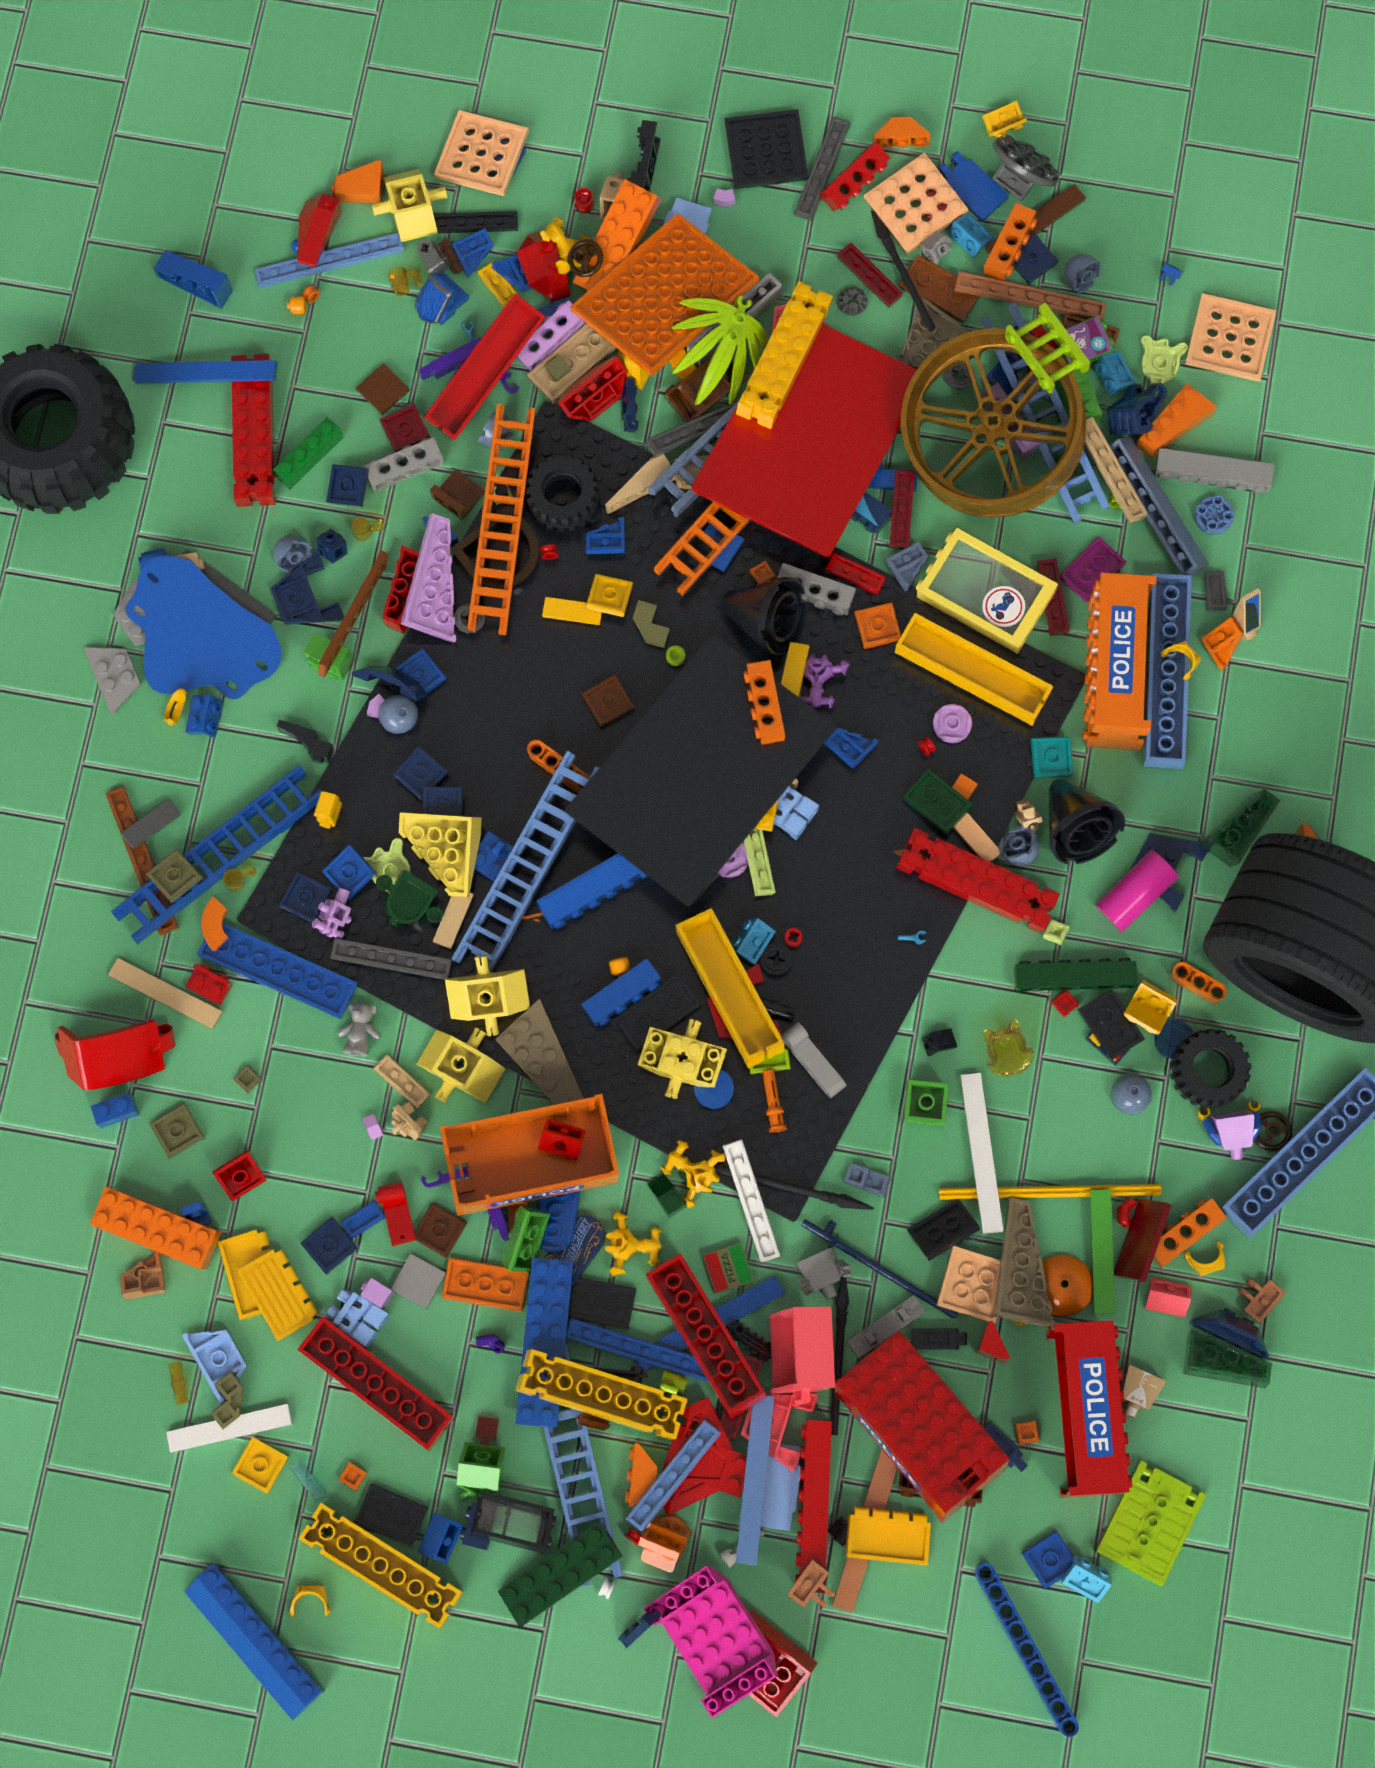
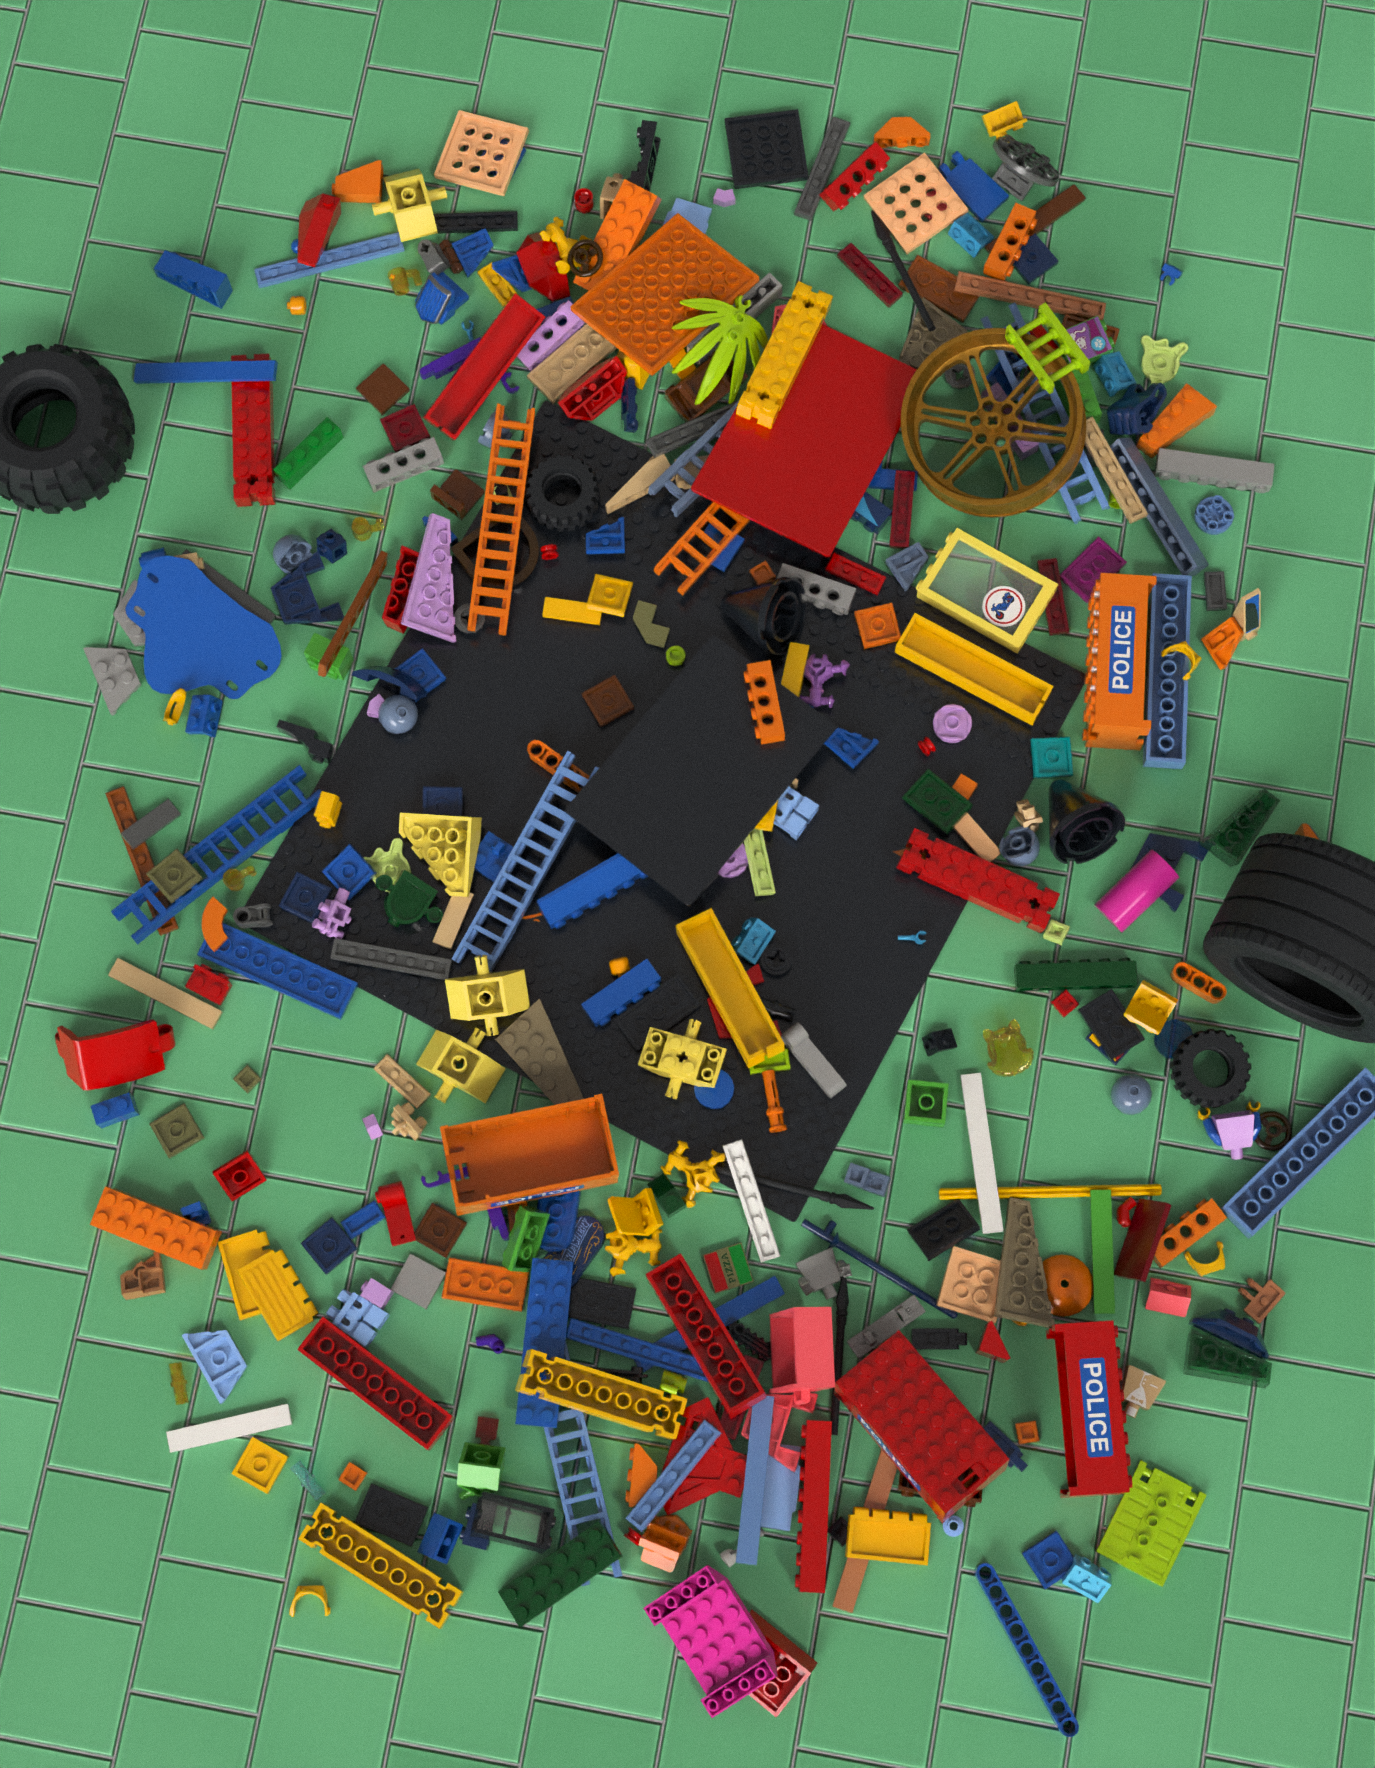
blue slope [185,1563,325,1721] -> none
olive tile [210,1371,244,1429] -> none
orange bush [302,285,321,304] -> none
dark blue tile [326,464,369,507] -> none
light grey piece [337,1002,381,1057] -> none
dark blue plate [393,746,448,801] -> none
red brick [538,1118,586,1161] -> none
olive tile [544,355,571,382] -> none
reddish brown axle [576,1413,610,1431] -> none
white bush [599,1578,616,1599] -> none
dark blue hinge [618,1609,662,1649] -> none
red bush [784,928,802,947] -> none
nougat hinge [787,1560,835,1608] -> none
dark grey gear [837,286,868,315] -> none
light grey brick [919,231,951,265] -> none
sand blue cylinder [1064,254,1102,293] -> none
light nougat piece [1185,293,1277,382] -> none
none -> dark grey piece [233,903,273,929]
none -> yellow bracket [607,1188,663,1236]
none -> light blue plate [943,1515,964,1537]

